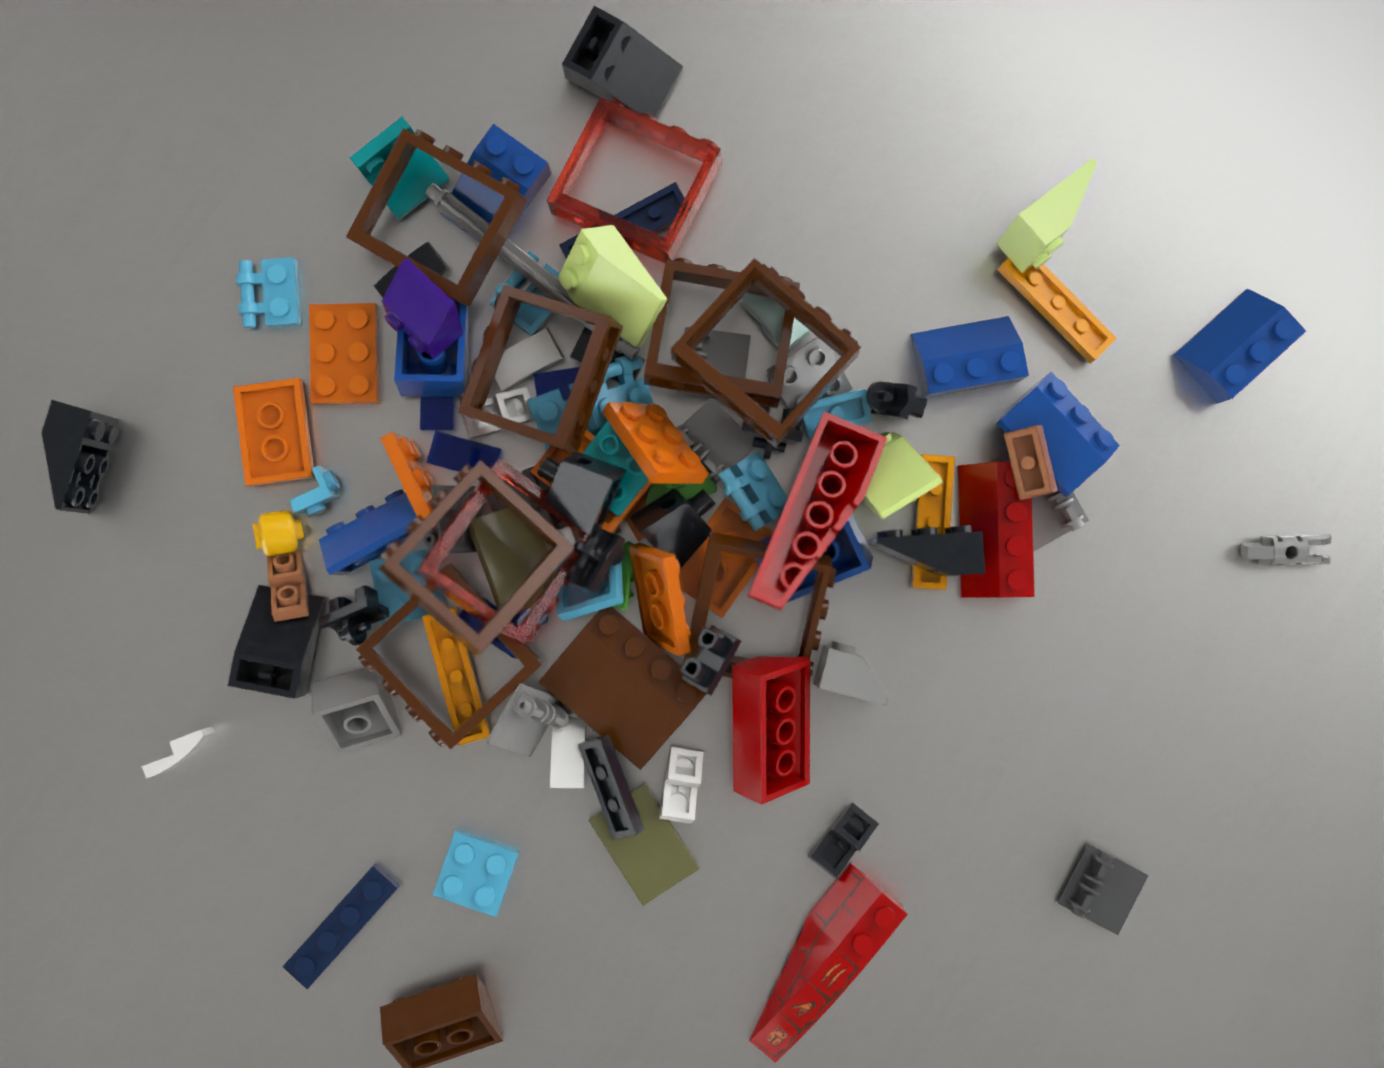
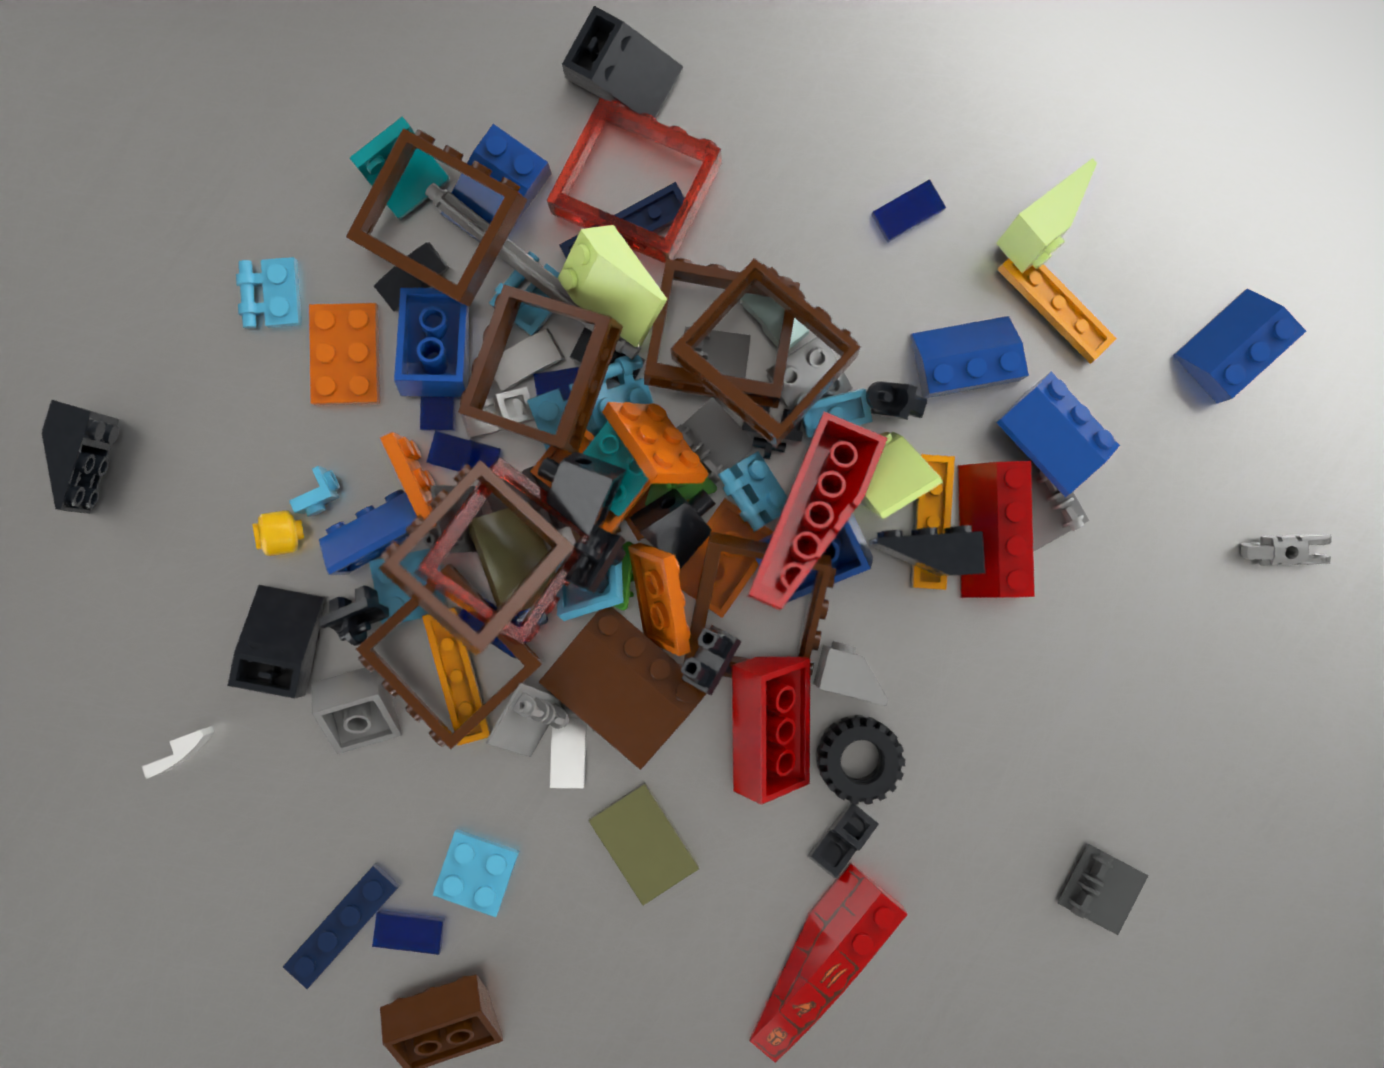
orange plate [233,378,315,487] -> none
nougat slope [267,550,309,622] -> none
dark purple slope [382,258,463,359] -> none
black plate [578,734,645,839] -> none
white slope [659,747,704,824] -> none
nougat slope [1004,425,1058,500] -> none
none -> clear blue tile [372,910,445,955]
none -> black tyre [816,715,905,805]
none -> clear blue tile [871,179,946,243]

